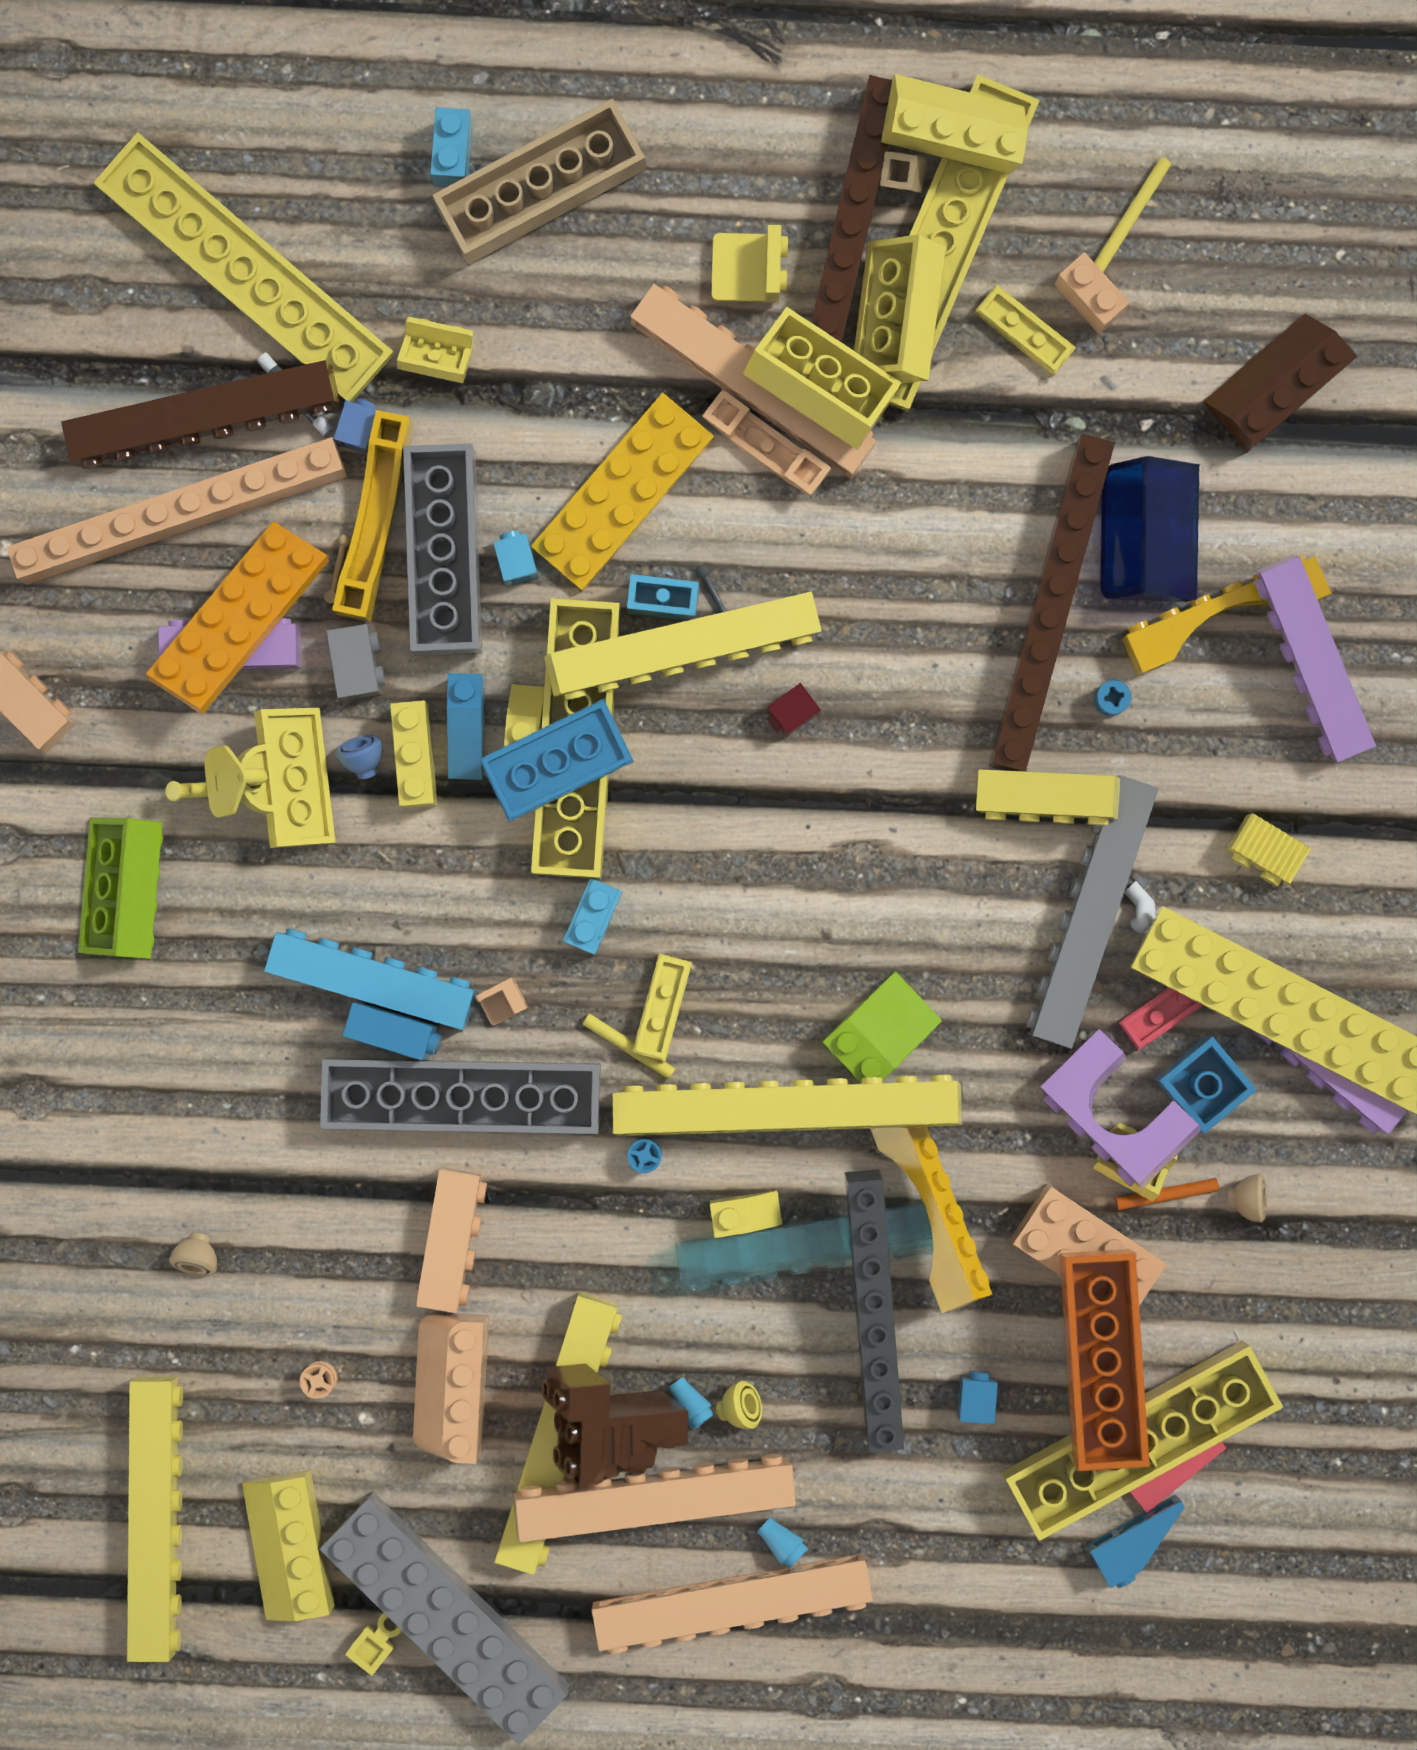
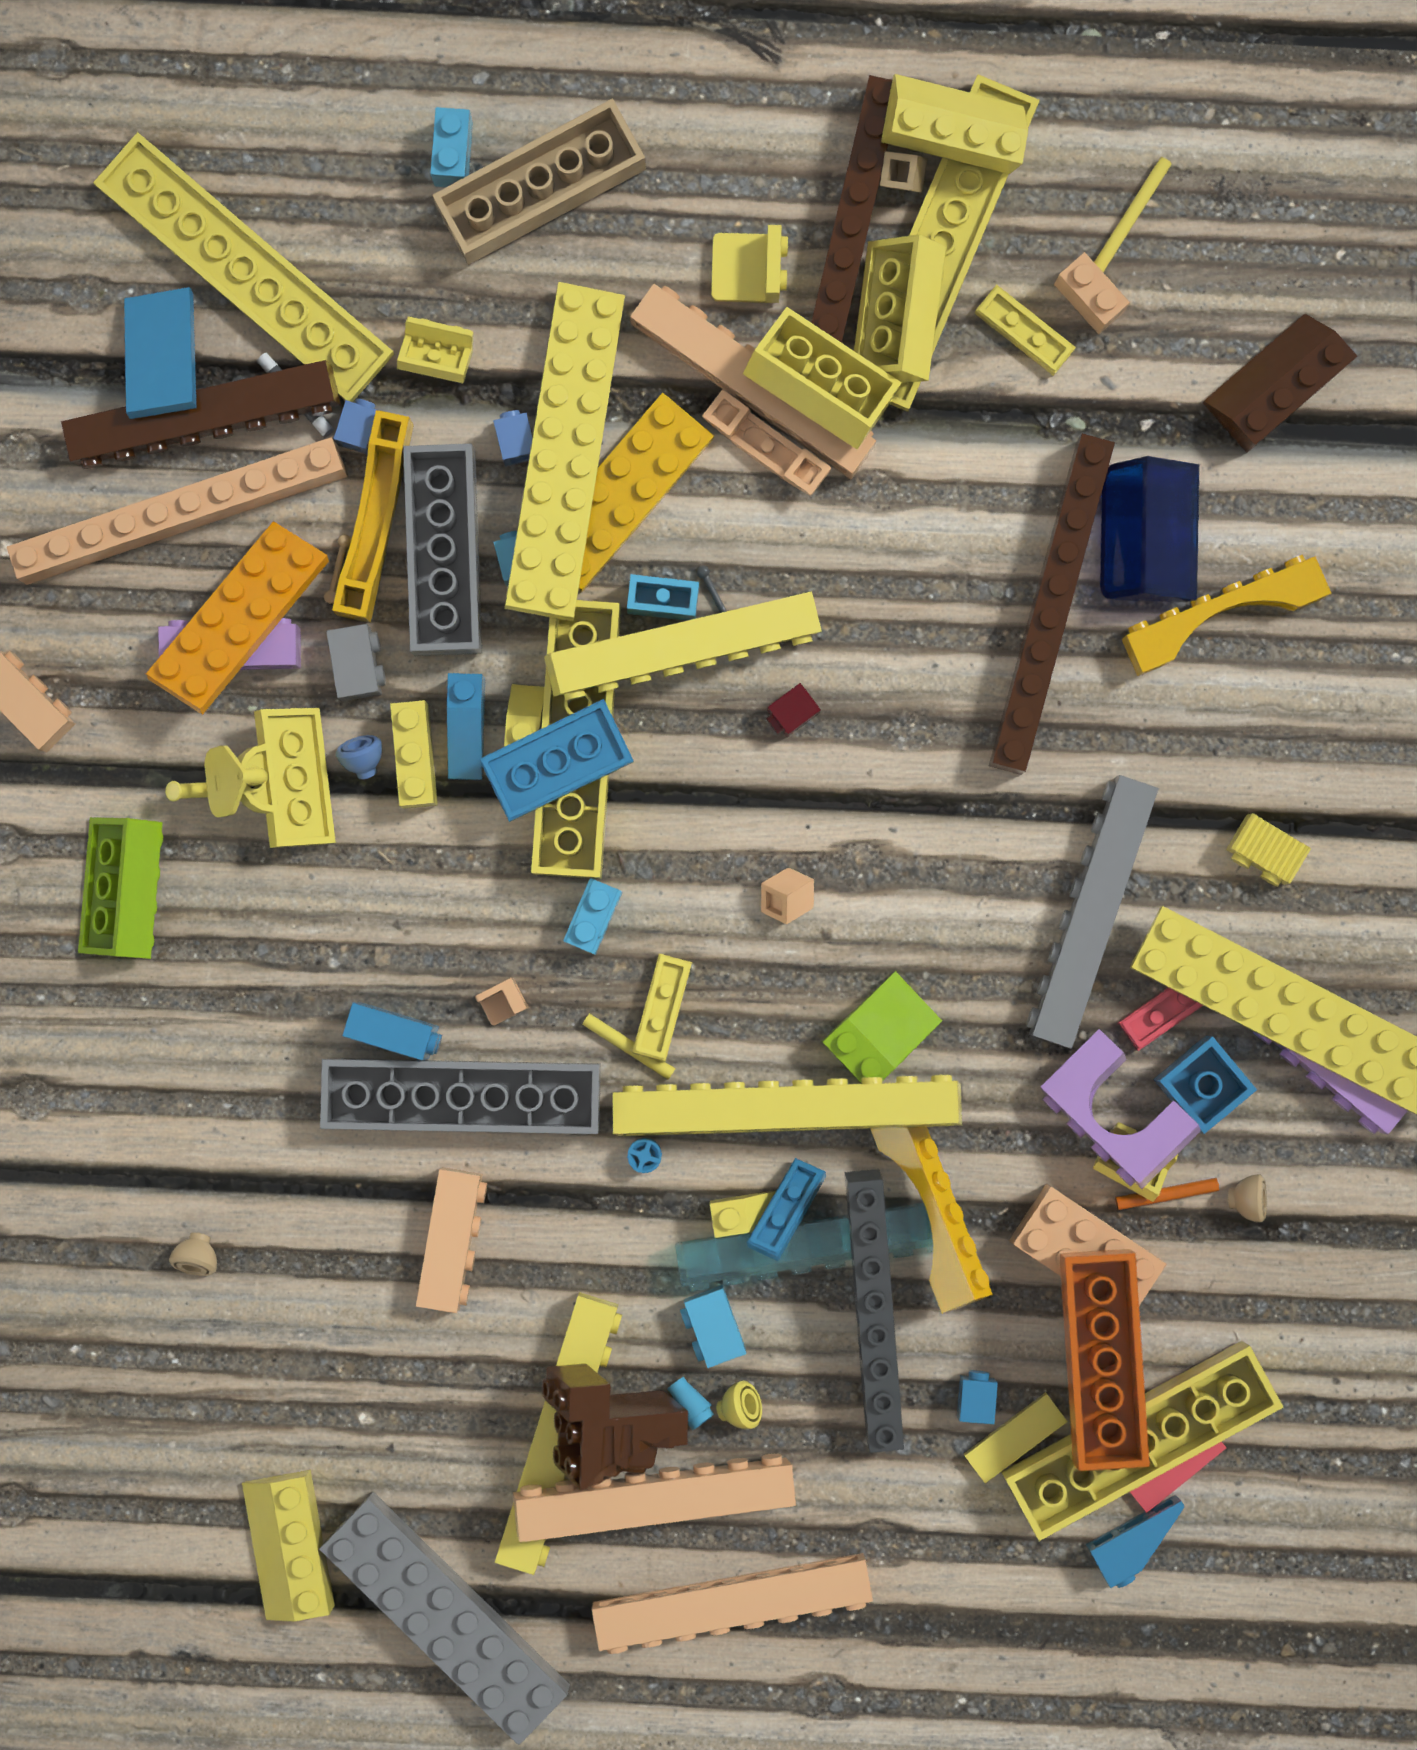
light yellow brick [127,1377,183,1662] -> none
medium azure brick [264,928,477,1030] -> none
light nougat wheel [300,1361,338,1399] -> none
light yellow plate [345,1612,402,1676] -> none
light nougat windscreen [413,1312,489,1464] -> none
medium azure cone [757,1517,808,1569] -> none
light yellow brick [976,770,1120,826] -> none
dark azure wheel [1094,680,1131,716] -> none
white arm [1124,880,1155,933] -> none
lavender brick [1254,554,1376,762] -> none
none -> dark azure tile [124,287,197,419]
none -> medium blue brick [493,410,533,467]
none -> light yellow plate [504,282,625,621]
none -> medium azure brick [680,1285,747,1368]
none -> dark azure tile [747,1158,826,1261]
none -> light nougat panel [761,868,814,924]
none -> light yellow tile [964,1392,1068,1484]

